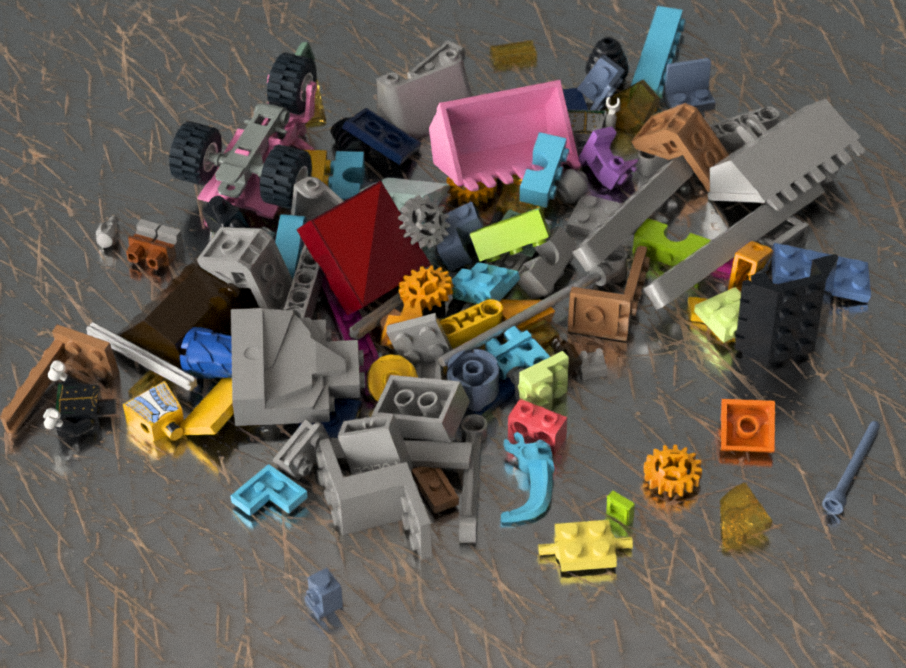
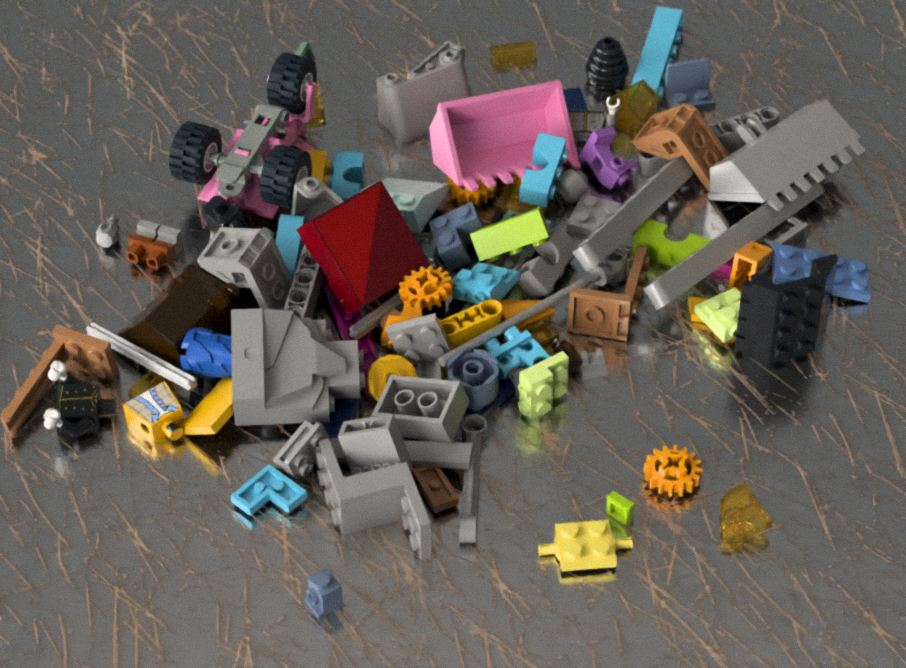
black piece [330,117,370,161] -> none
dark blue tile [343,108,422,165] -> none
light grey gear [398,195,450,248] -> none
medium azure piece [500,432,555,523] -> none
coral brick [508,399,567,456] -> none
sand blue bracket [577,54,625,111] -> none
orange slope [720,399,775,453] -> none
sand blue piece [822,421,880,515] -> none

